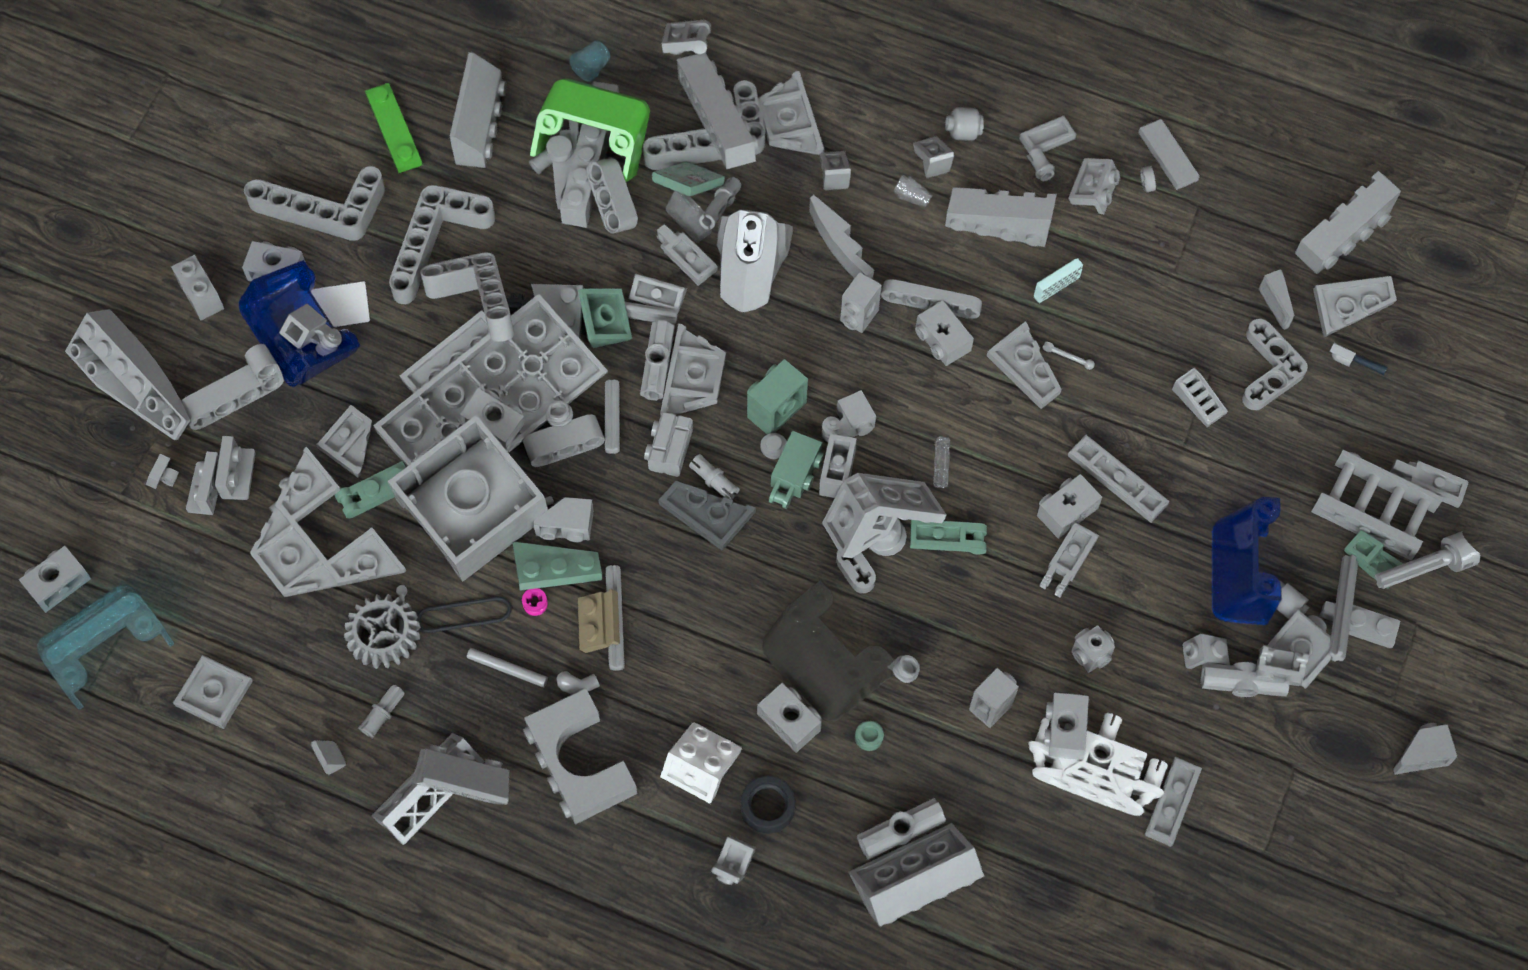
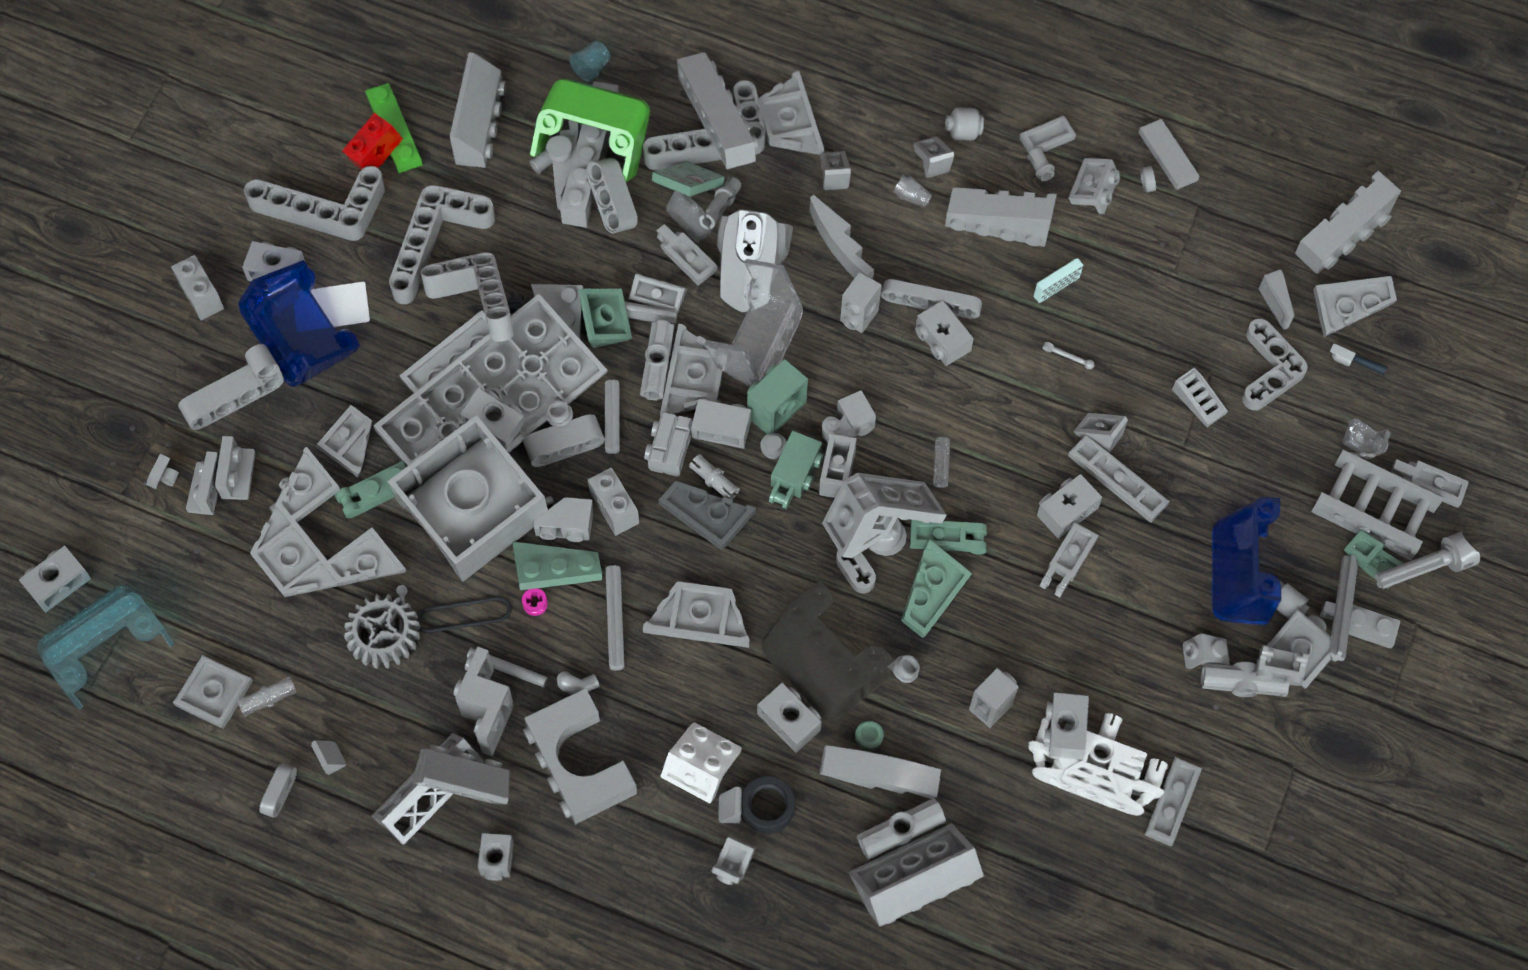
light grey wedge [65,309,190,440] -> none
light grey brick [279,304,342,357] -> none
light grey axle [358,685,404,739] -> none
dark tan plate [578,589,620,653] -> none
light grey plate [662,20,711,54] -> none
light grey wing [987,321,1061,409] -> none
light grey brick [1071,625,1115,673] -> none
light grey slope [1393,723,1457,774] -> none
none -> clear pin [237,677,297,717]
none -> light grey beam [260,763,297,818]
none -> red brick [342,113,403,170]
none -> light grey bracket [454,647,514,756]
none -> light grey brick [478,833,514,880]
none -> light grey brick [588,467,639,536]
none -> light grey wing [643,581,750,648]
none -> light grey brick [691,398,752,449]
none -> clear windscreen [704,259,803,387]
none -> light grey slope [719,787,741,823]
none -> light grey slope [820,745,941,799]
none -> sand green wing [901,539,972,638]
none -> light grey slope [1074,413,1128,453]
none -> clear bracket [1342,419,1391,459]

